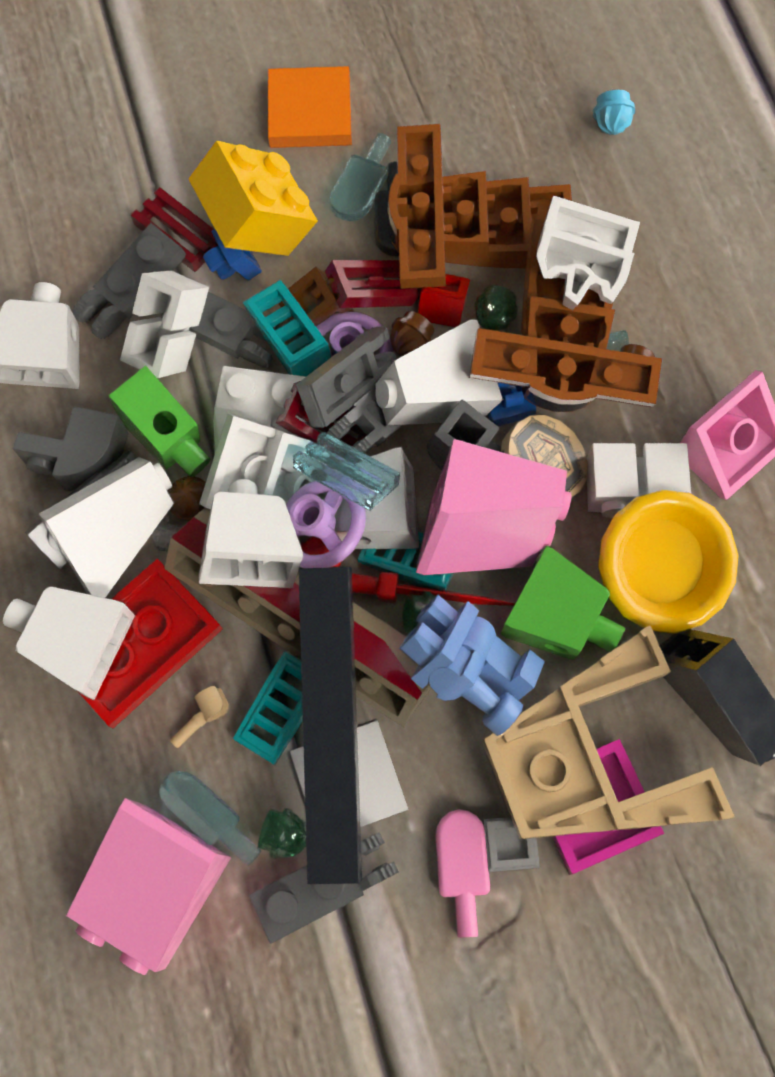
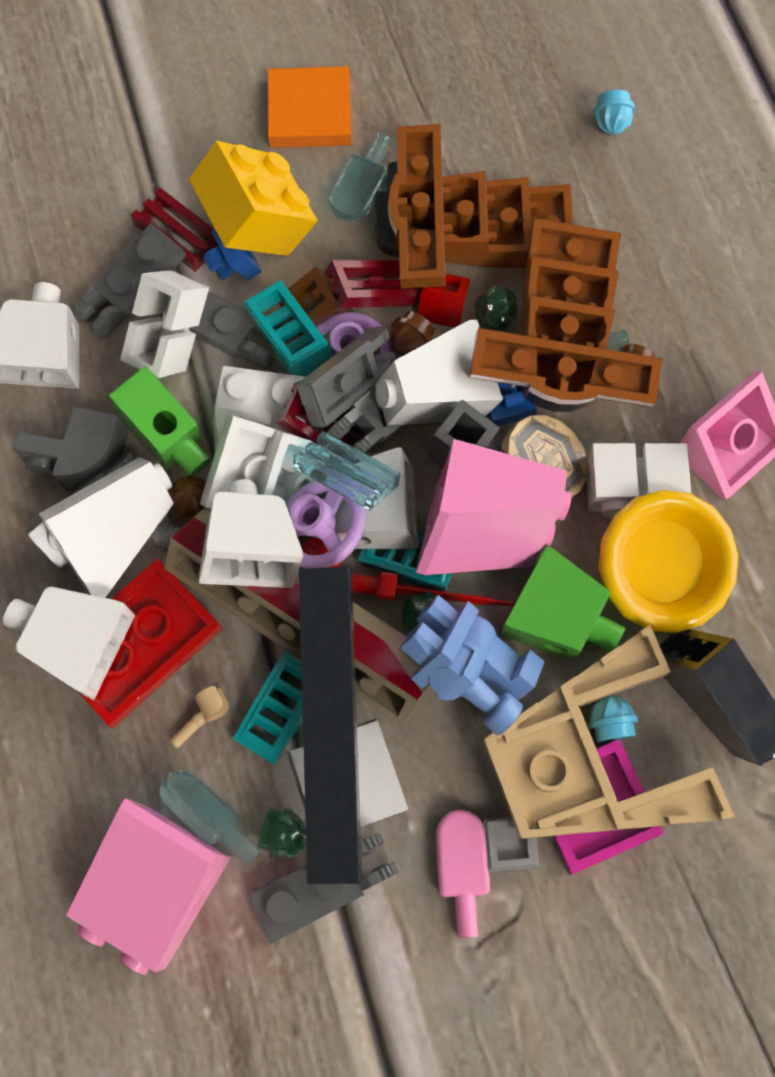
white plate [536,196,640,310] -> none
none -> medium azure plate [588,695,638,743]

